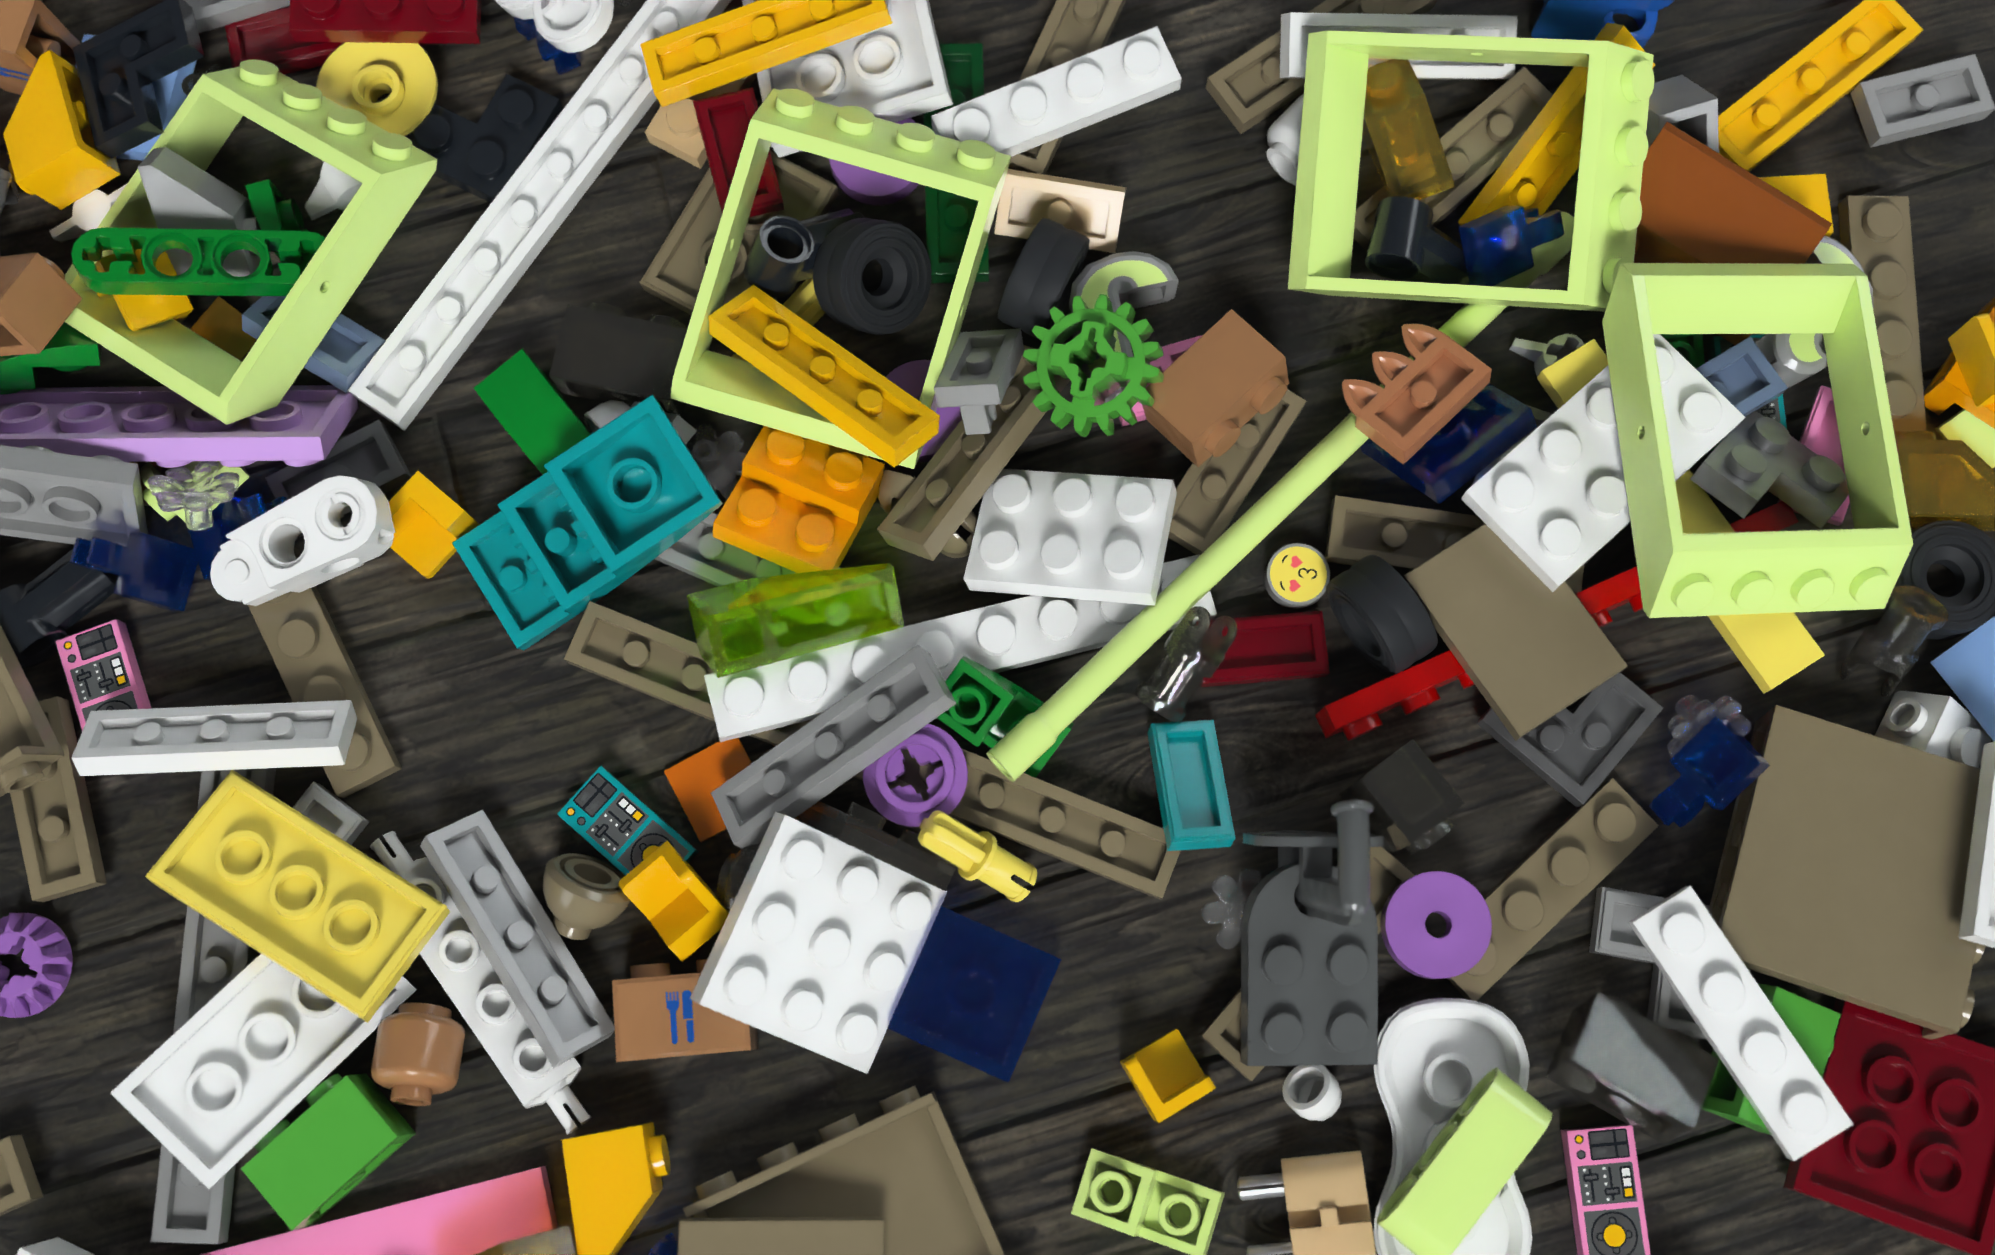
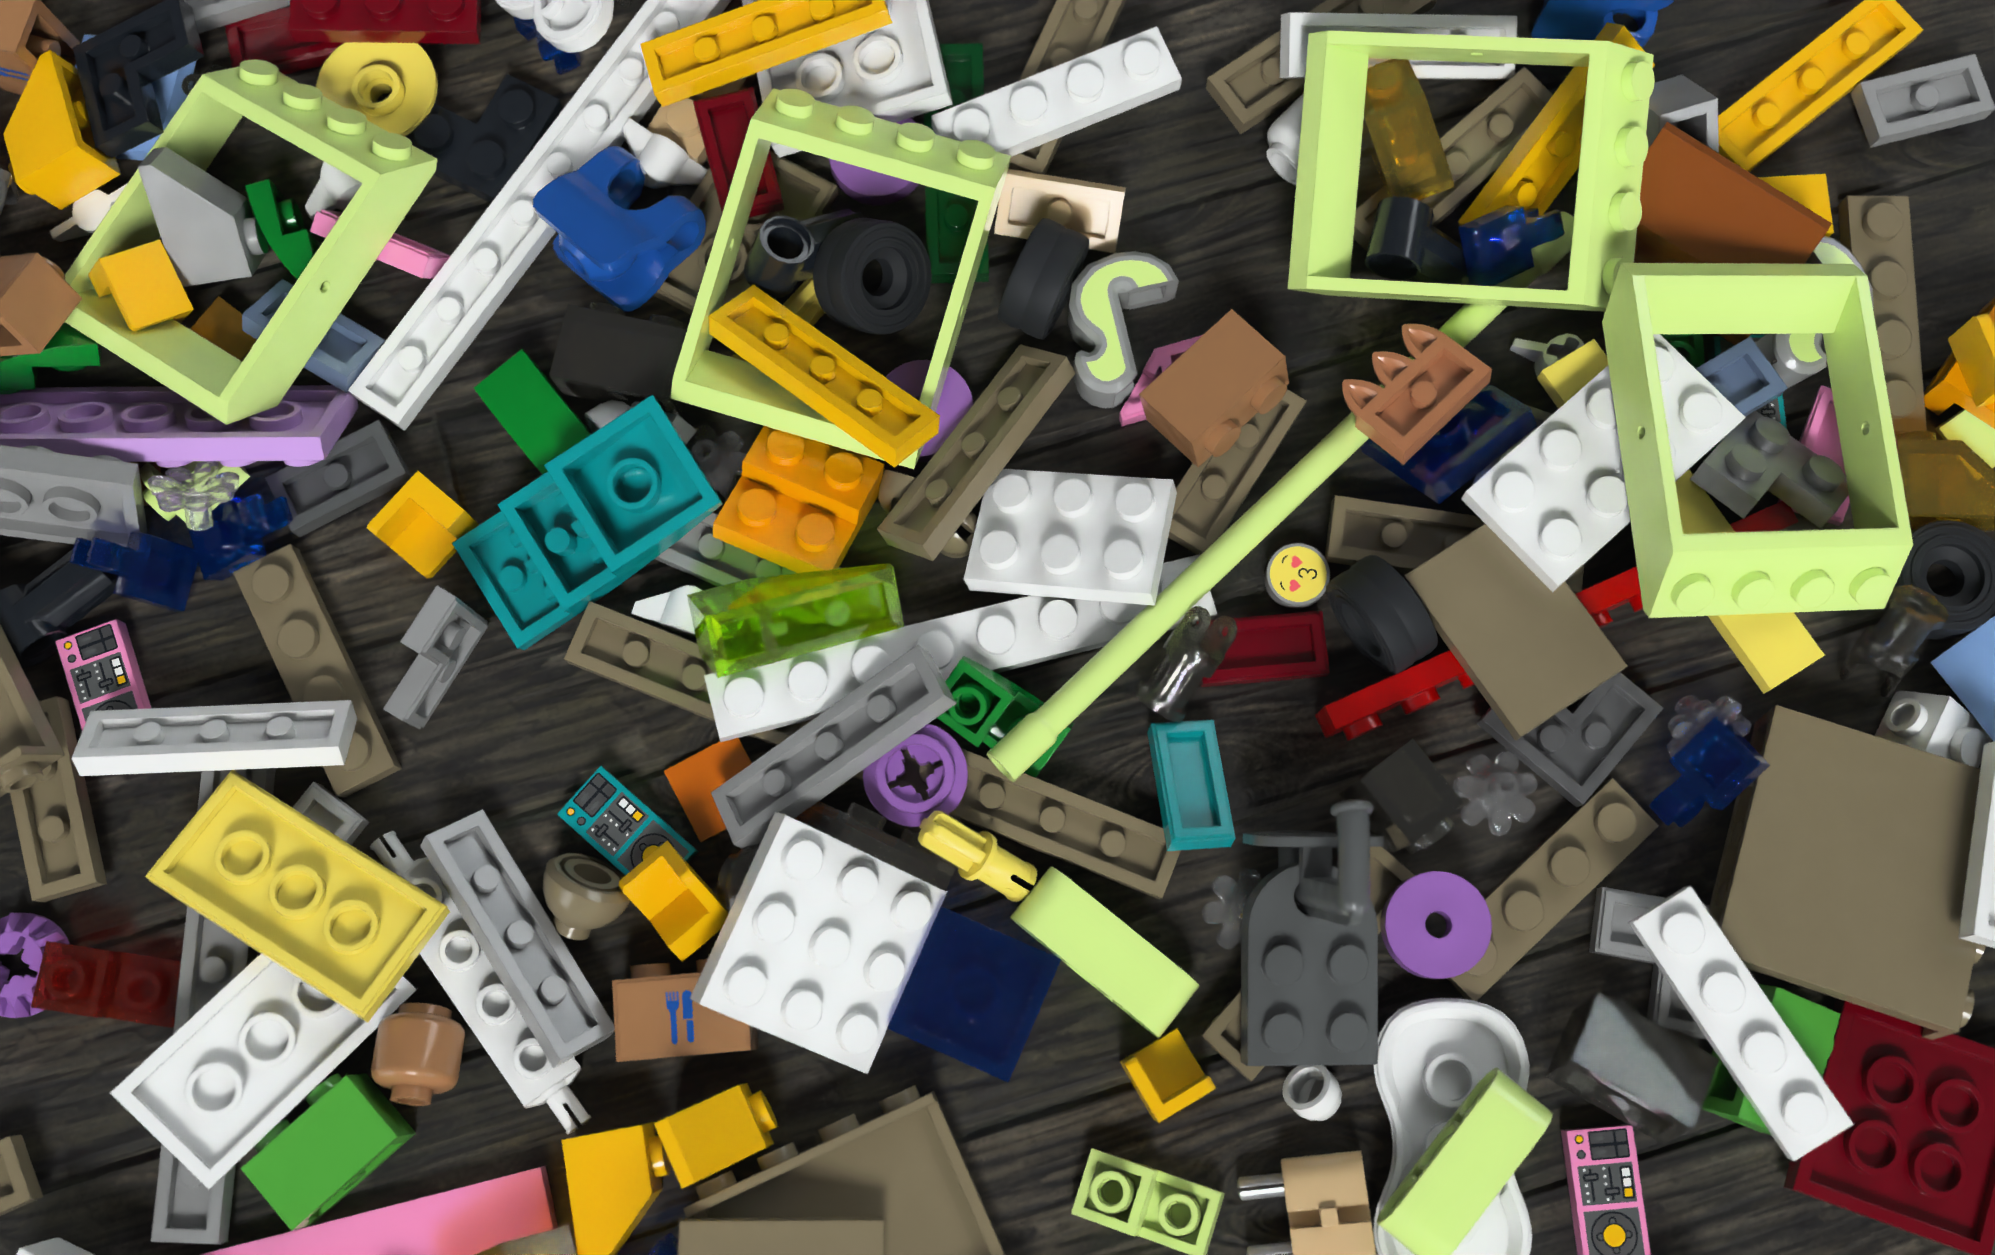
green beam [71,227,325,296] -> none
white piece [210,475,395,606] -> none
light grey hinge [934,328,1024,435] -> none
bright green gear [1023,294,1164,437] -> none
none -> clear red slope [31,941,181,1028]
none -> bright pink tile [310,209,450,279]
none -> light grey tile [383,586,488,729]
none -> blue piece [533,146,706,311]
none -> white piece [622,118,708,189]
none -> white piece [631,585,732,648]
none -> yellow slope [654,1083,777,1189]
none -> yellowish green beam [1010,866,1199,1038]
none -> clear plant [1453,752,1537,836]

